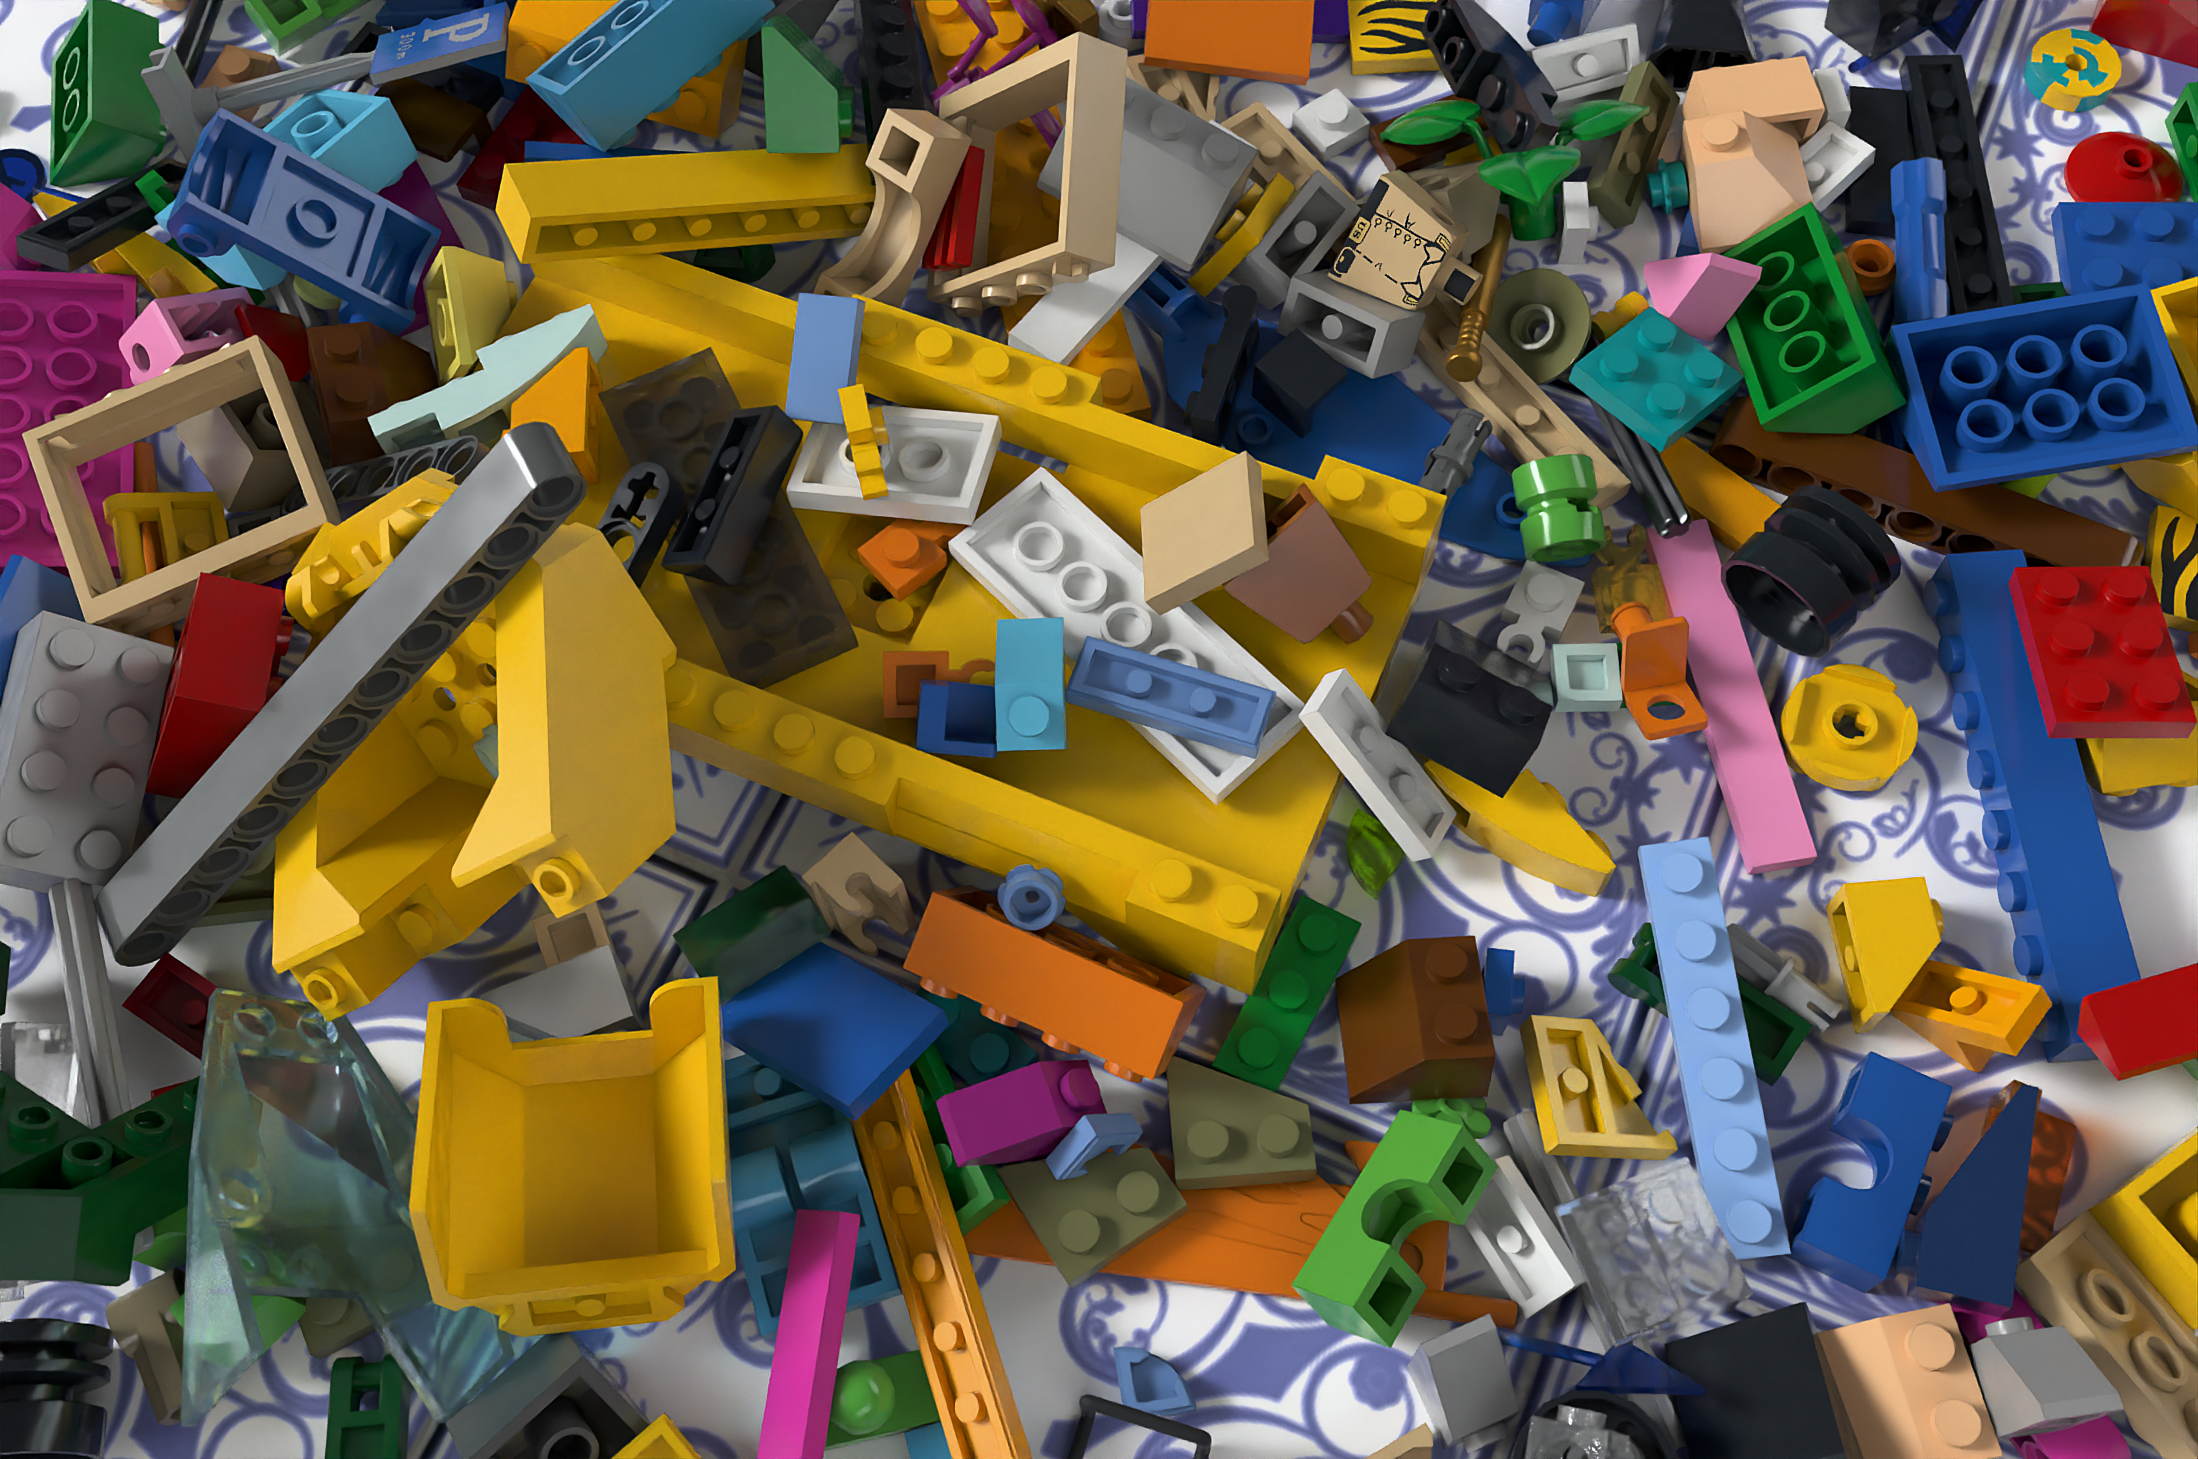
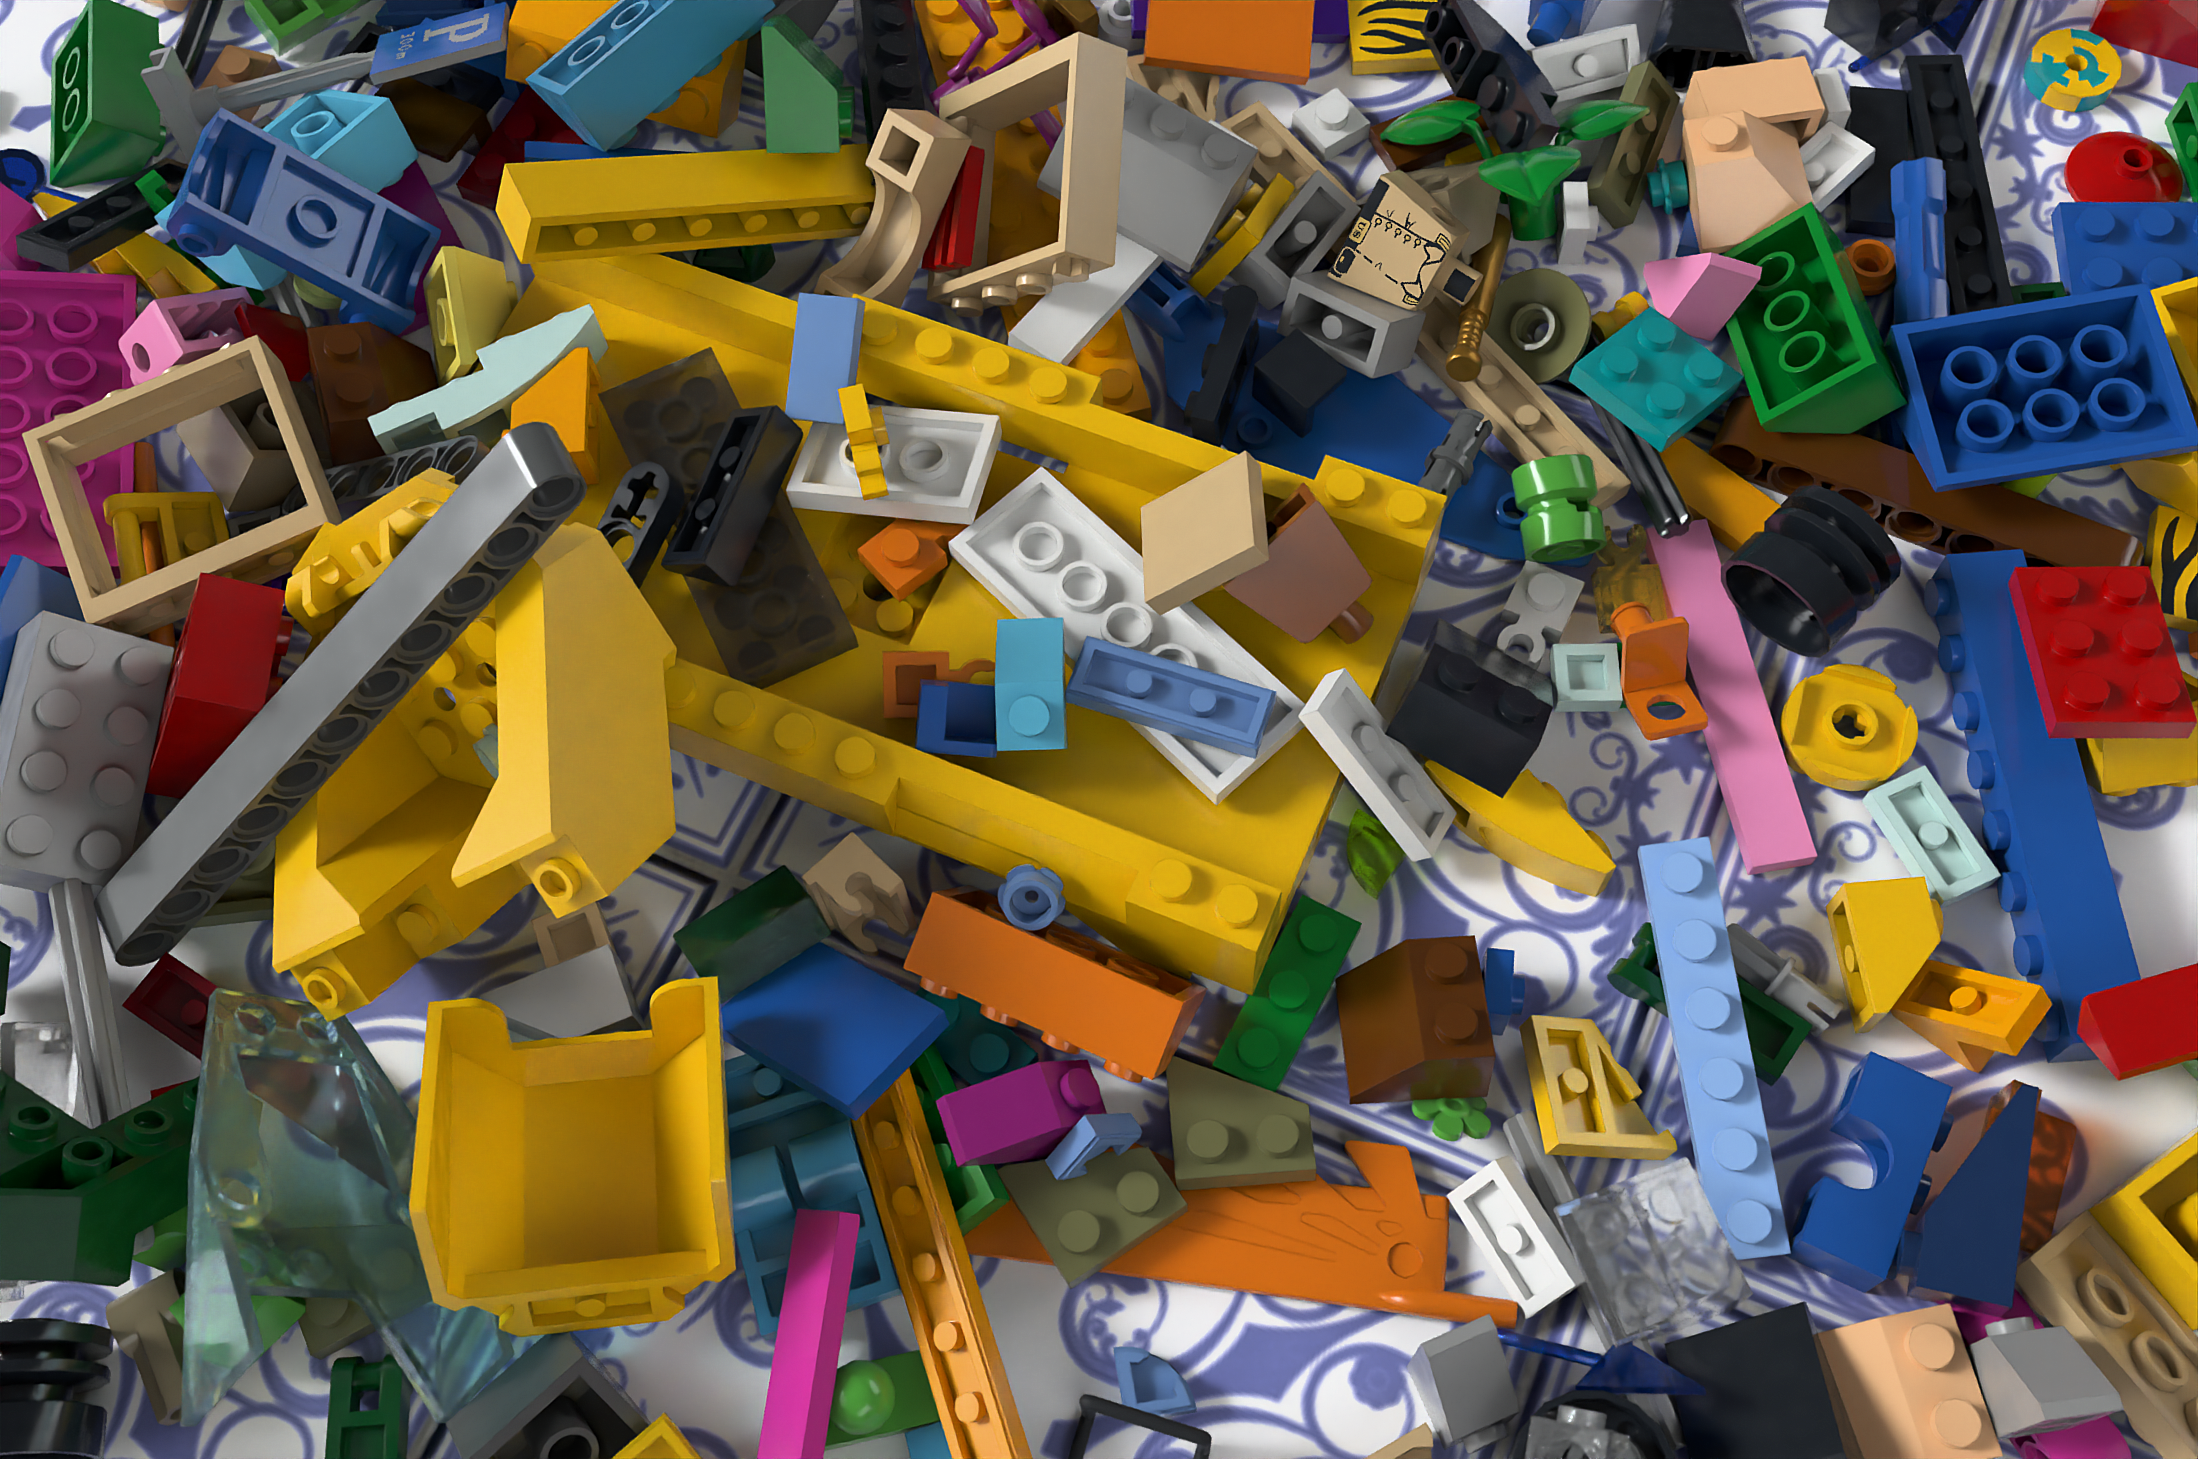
bright green arch [1291,1109,1498,1348] -> none
none -> light aqua plate [1862,765,2001,909]

